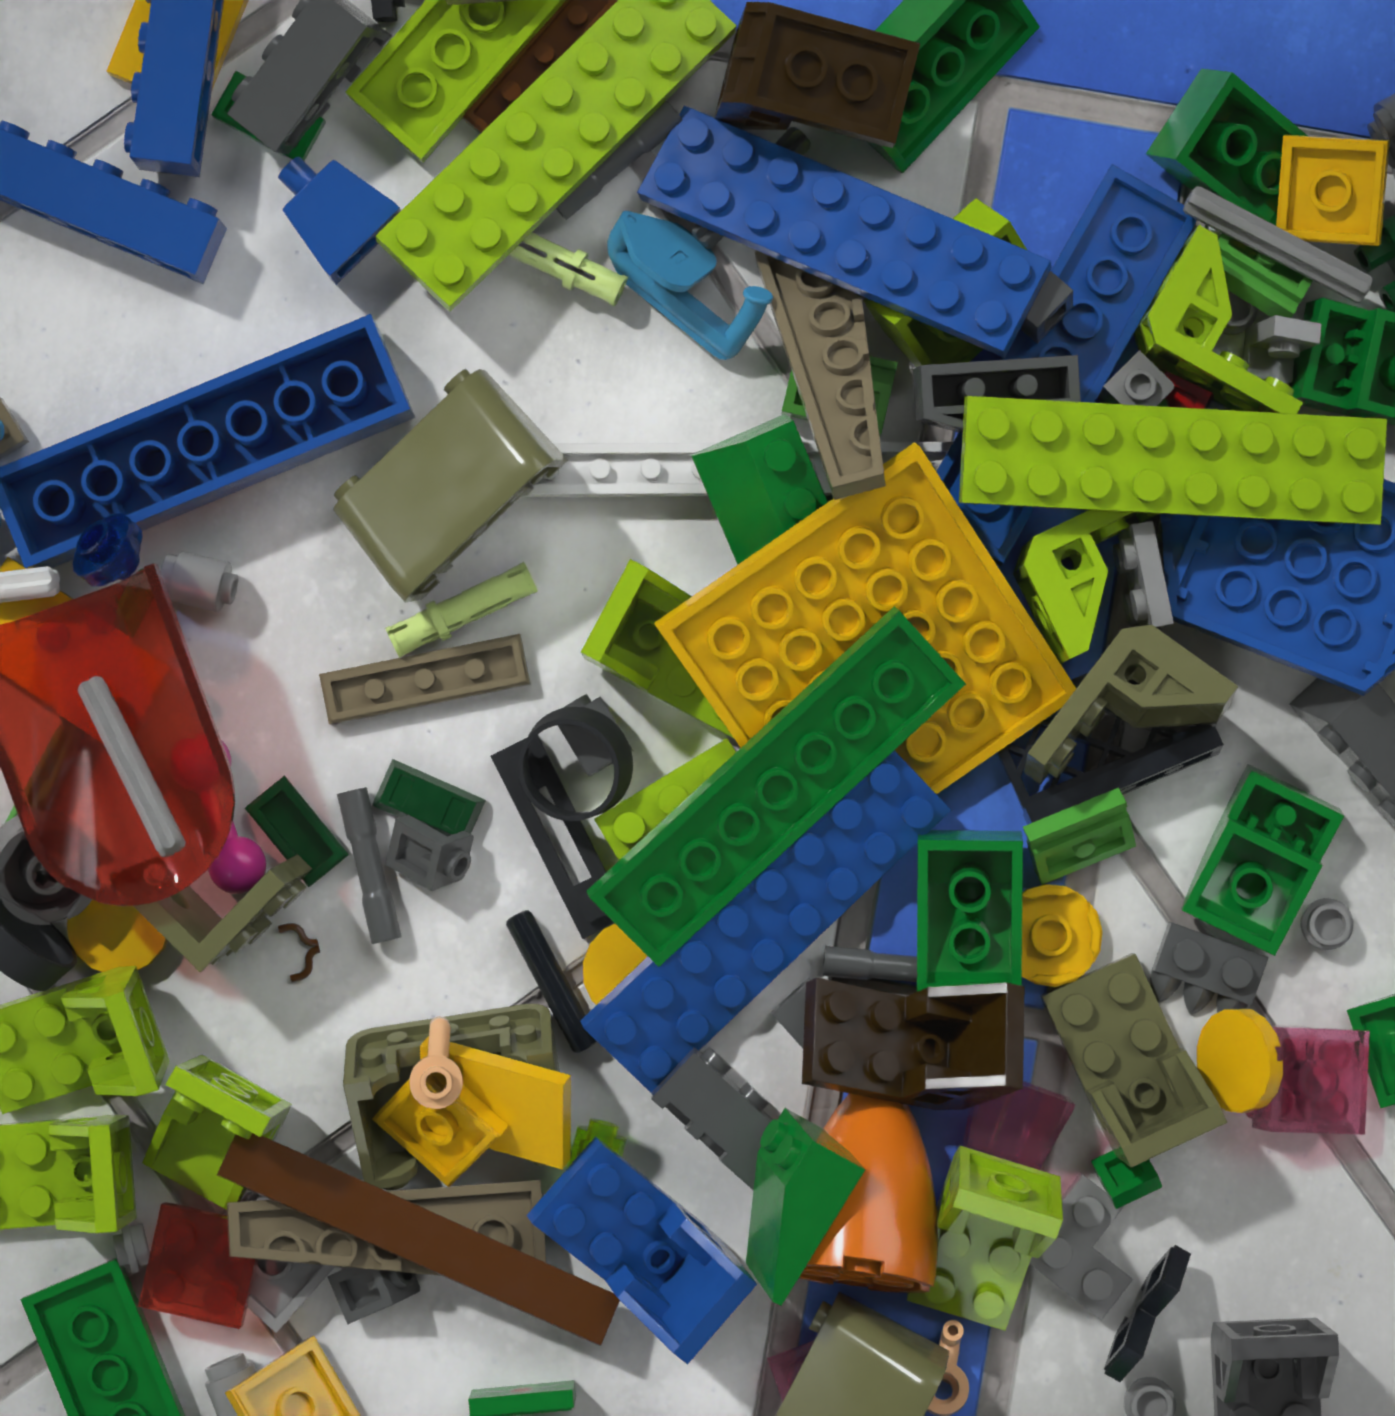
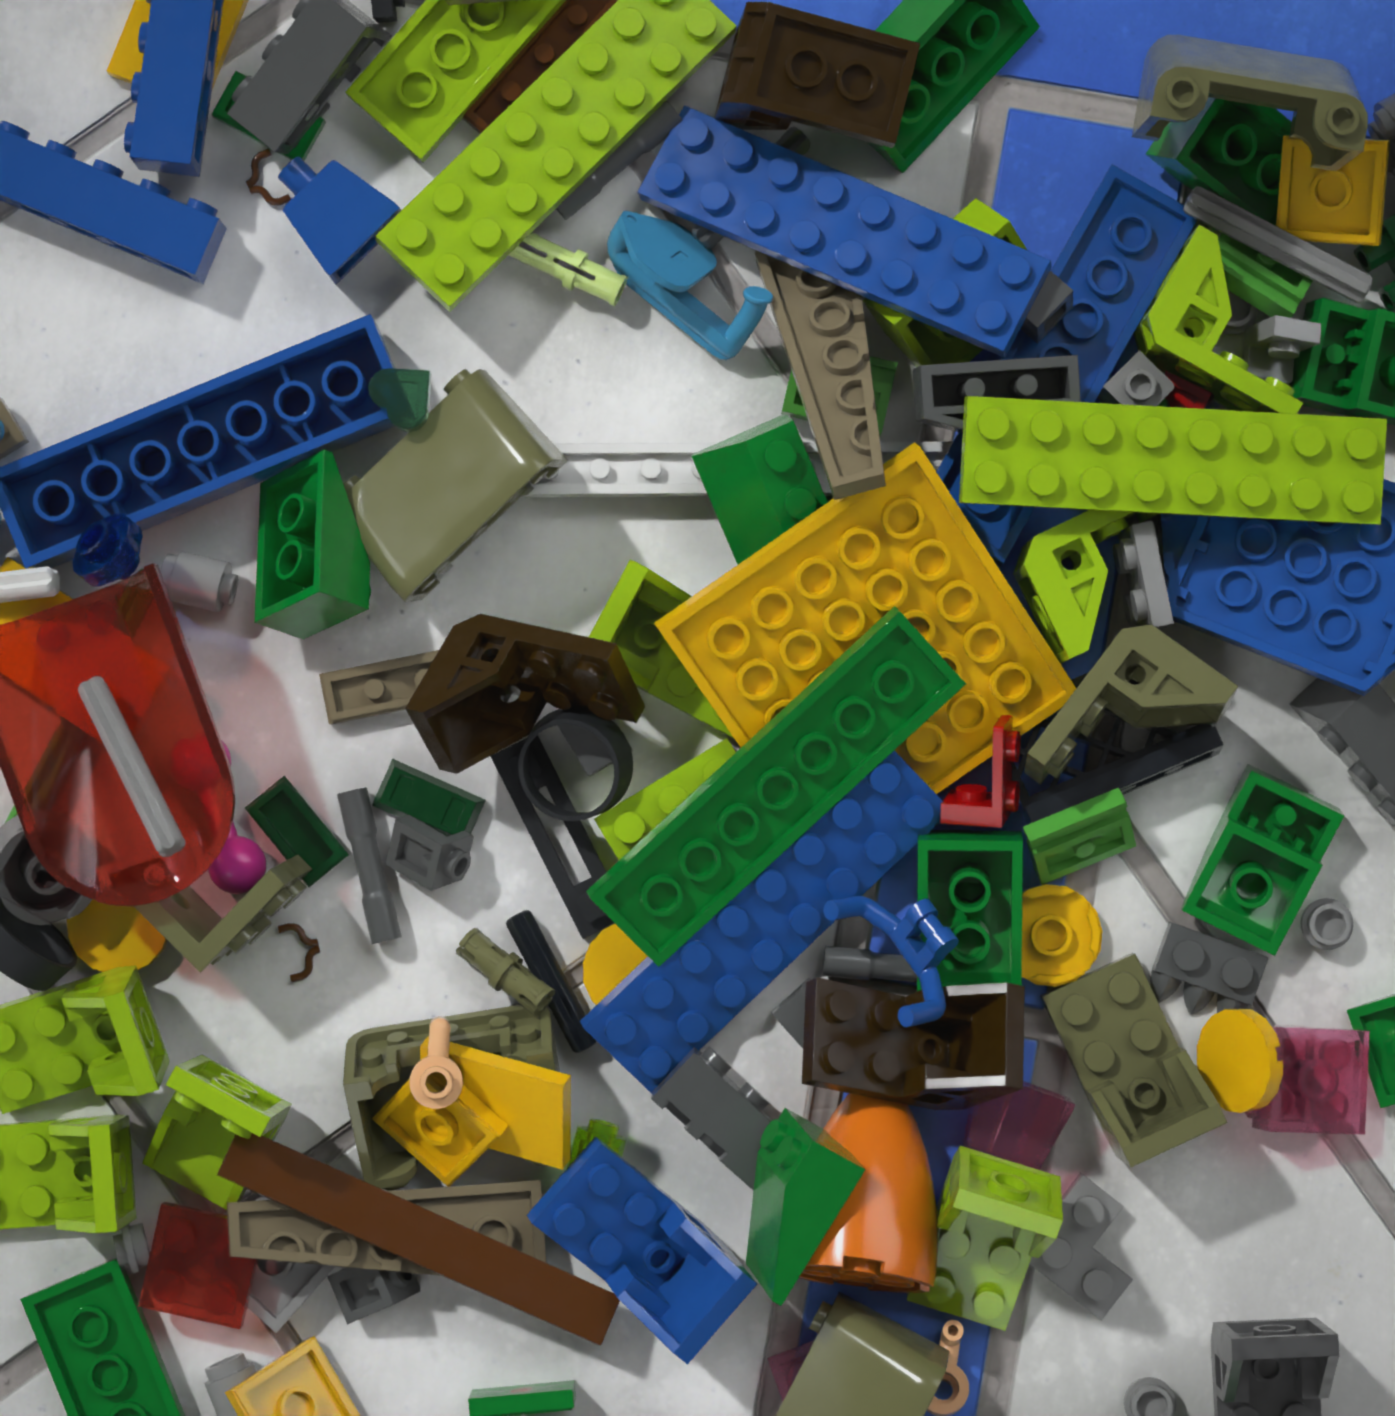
yellowish green pin [385,562,538,658] -> none
green plate [1091,1150,1162,1209] -> none
black tile [1104,1245,1191,1382] -> none
none -> reddish brown piece [246,148,291,206]
none -> green slope [254,449,371,640]
none -> clear green tile [368,368,432,432]
none -> dark brown bracket [405,614,645,774]
none -> olive pin [456,928,555,1016]
none -> blue piece [823,896,959,1027]
none -> red bracket [940,715,1021,828]
none -> olive windscreen [1132,34,1368,171]

